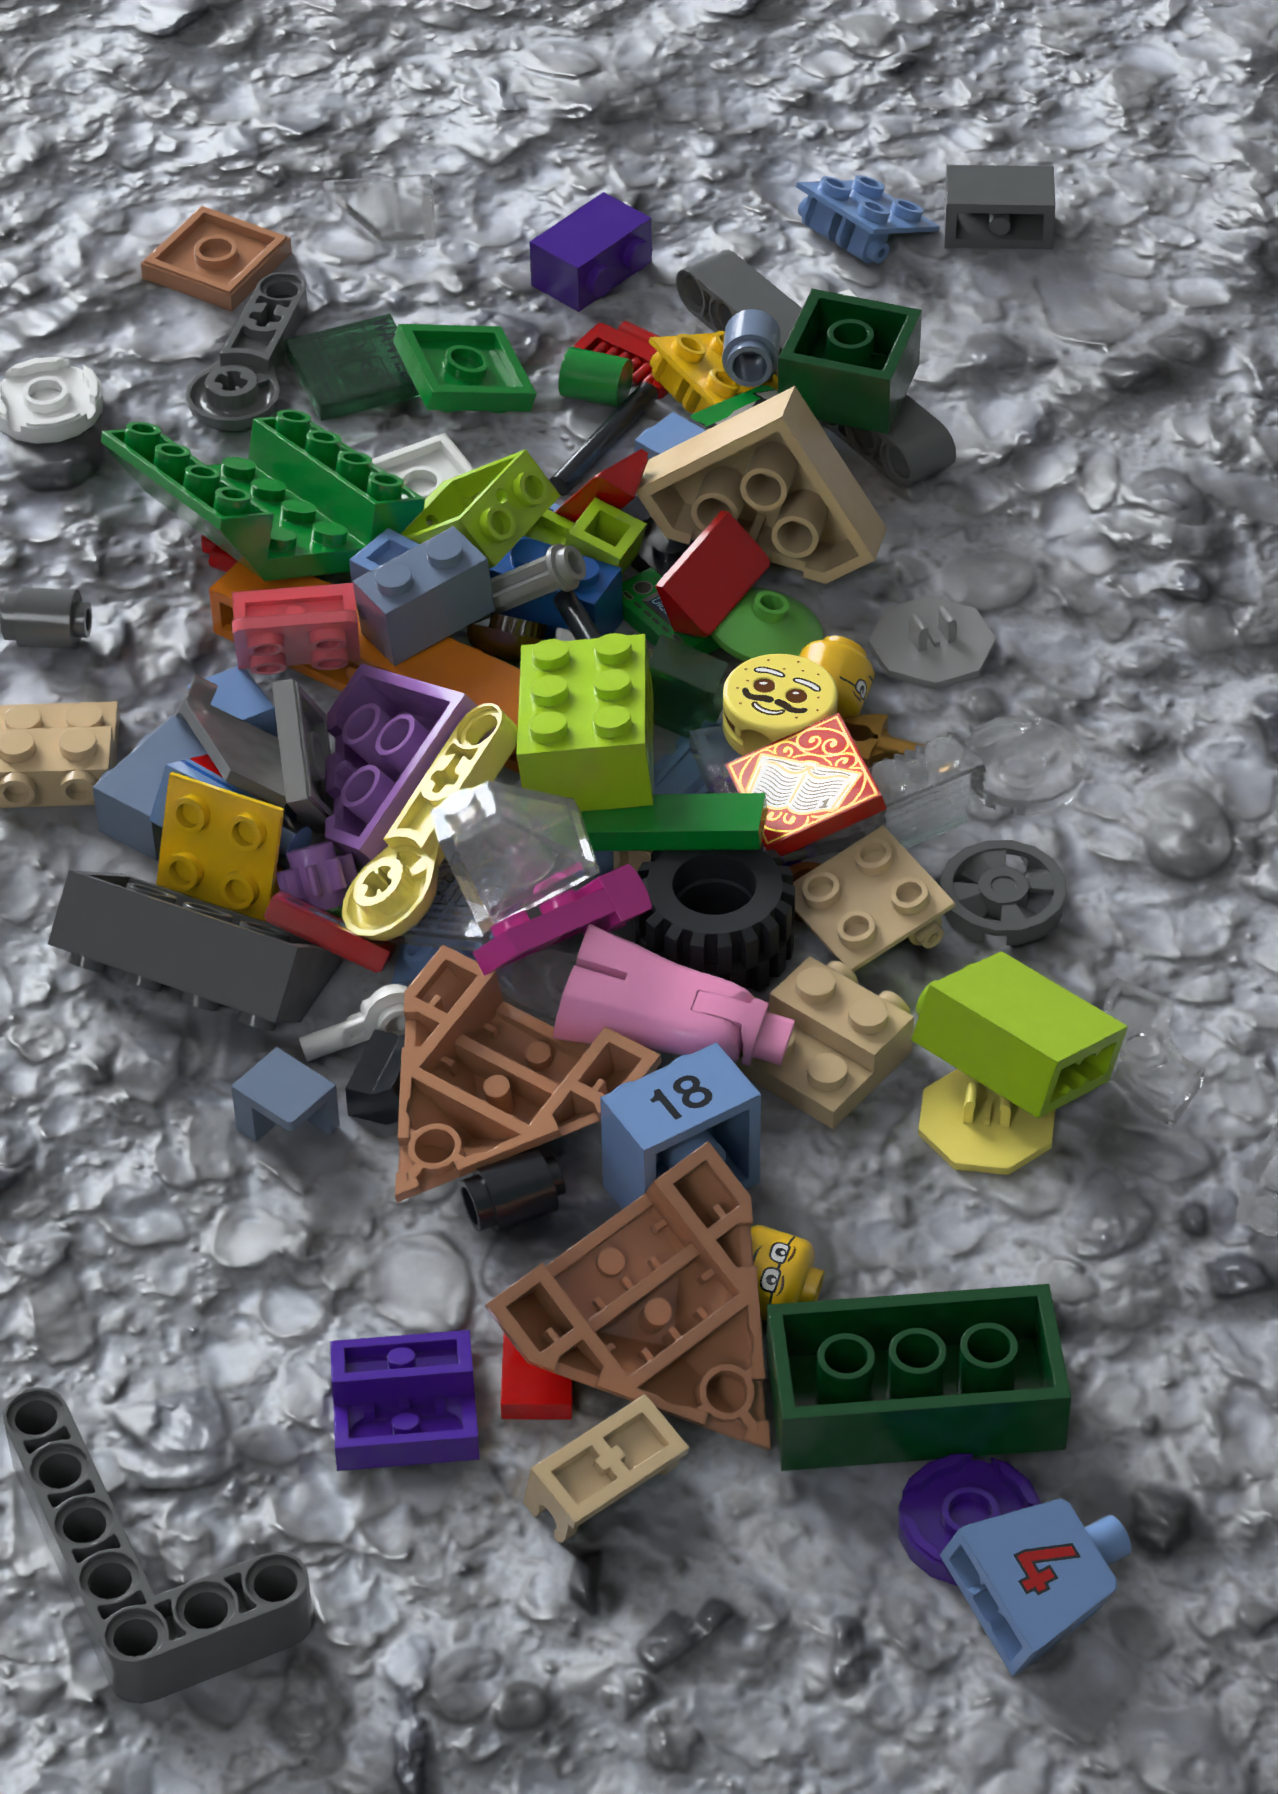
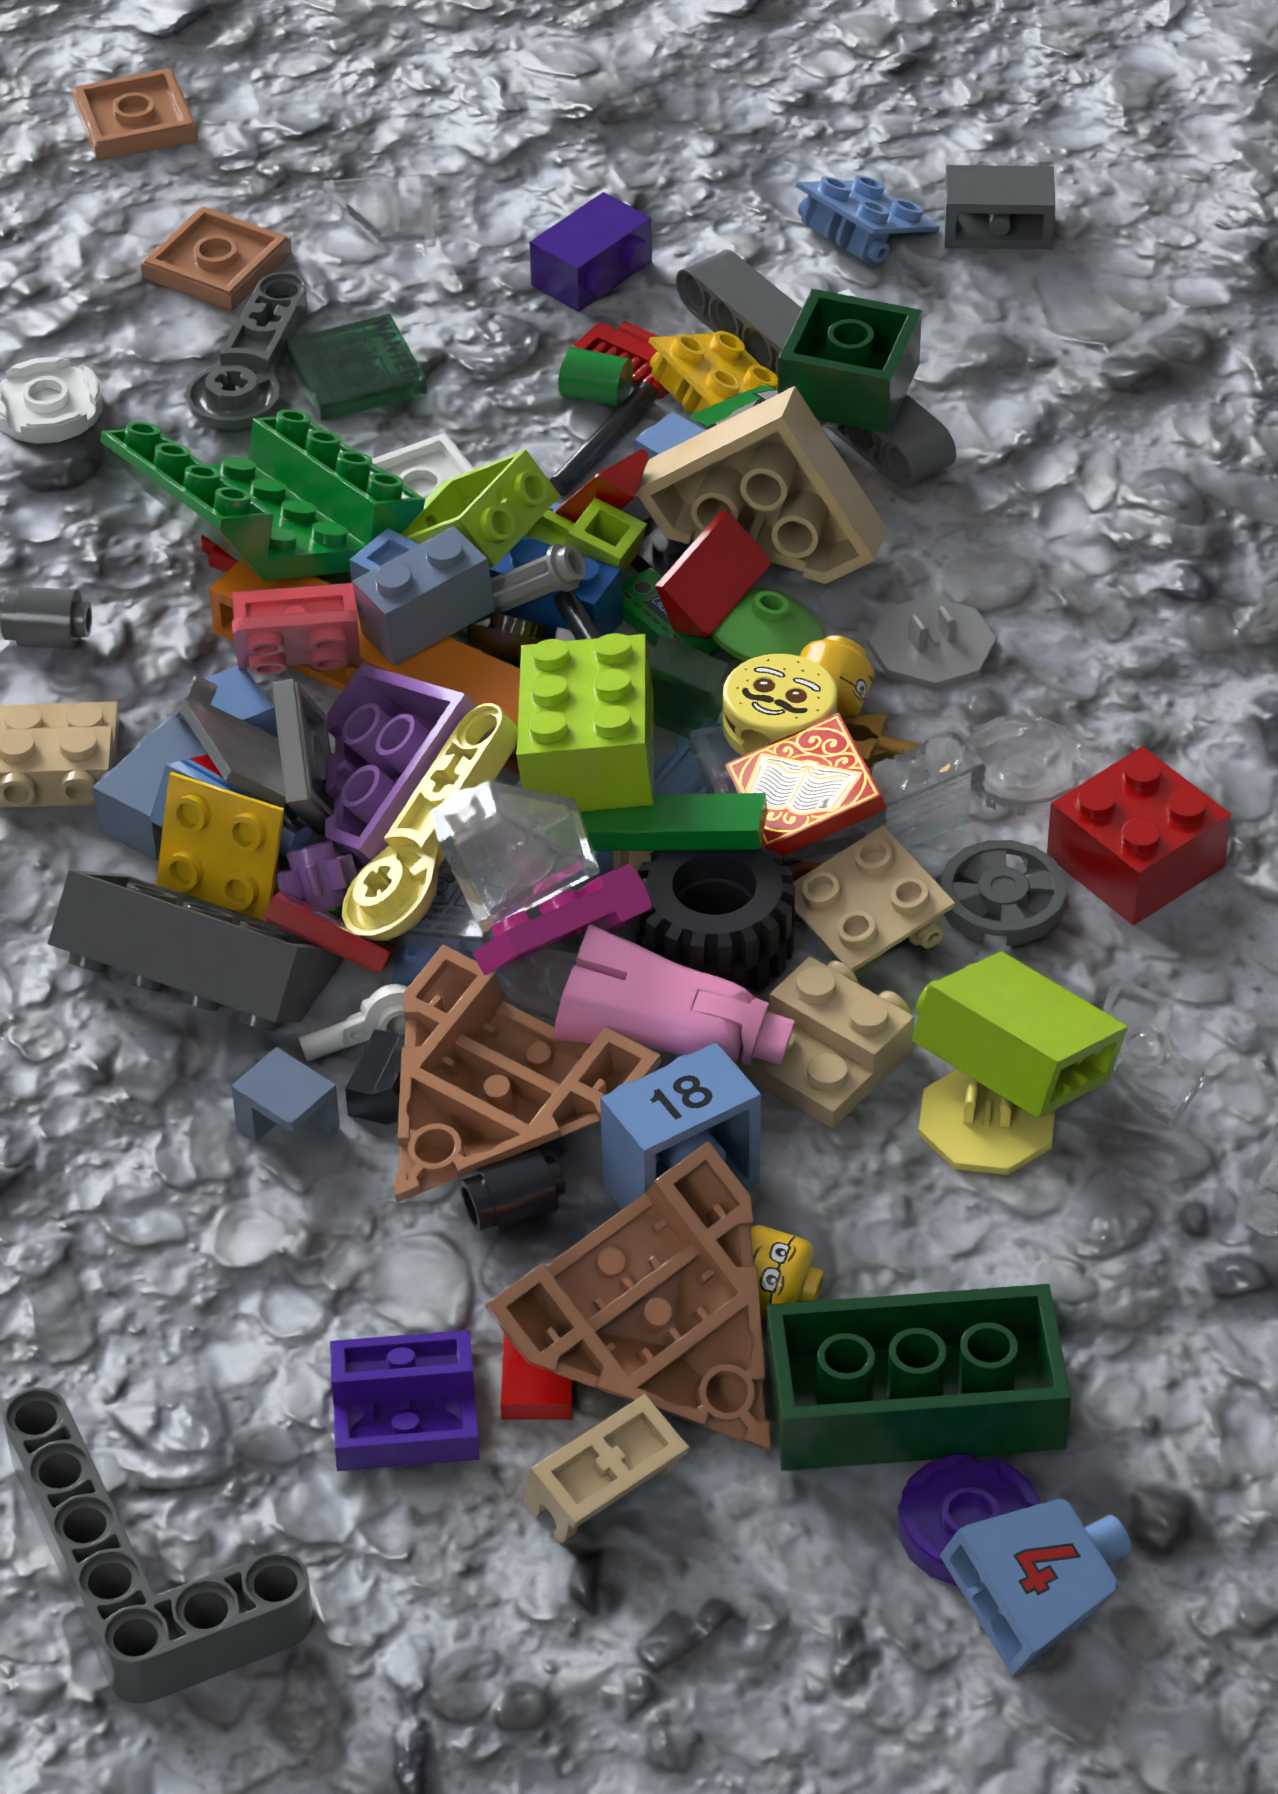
green plate [393,324,537,413] -> none
sand blue brick [722,309,781,387] -> none
none -> nougat tile [71,68,198,161]
none -> red brick [1047,746,1231,926]

